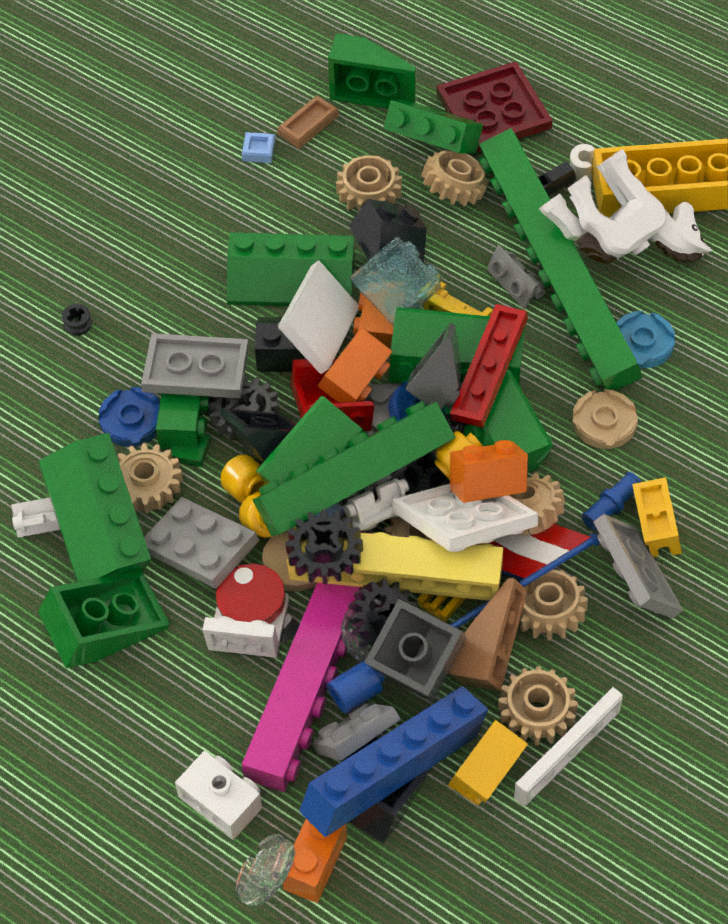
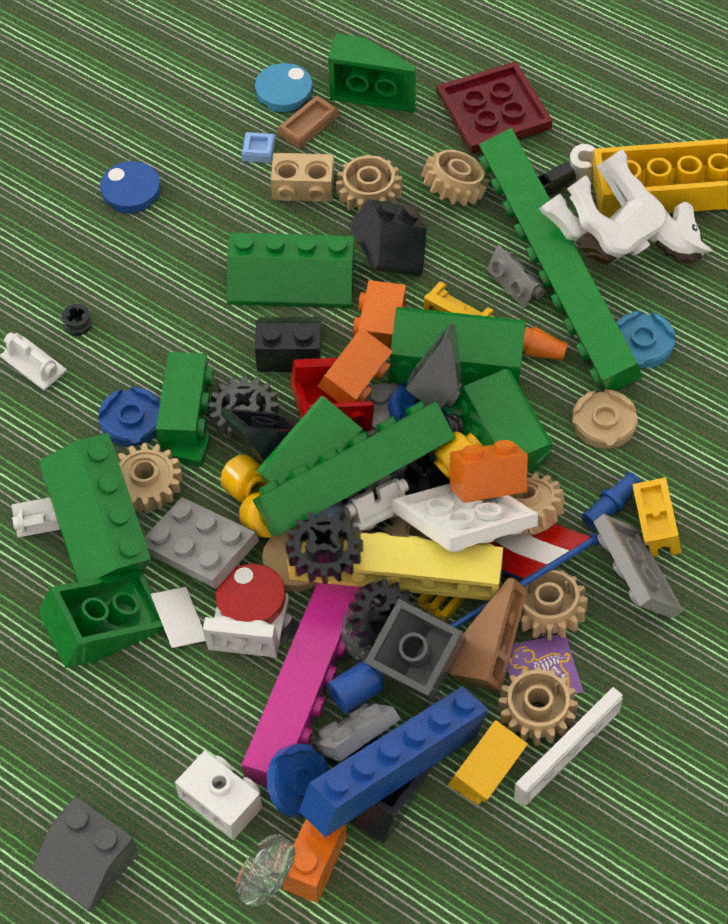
light grey plate [141,333,249,398] -> none
white tile [278,261,359,374] -> none
clear light blue plate [350,236,441,326] -> none
green brick [384,100,483,153] -> none
red plate [450,304,528,428] -> none
none -> white hinge [0,332,67,391]
none -> dark grey slope [32,796,138,912]
none -> blue tile [100,161,161,213]
none -> white sticker [151,587,206,648]
none -> dark azure tile [255,63,313,112]
none -> blue tile [267,744,329,818]
none -> tan brick [271,153,334,202]
none -> medium lavender sticker [507,635,583,694]
none -> orange cone [522,326,568,361]

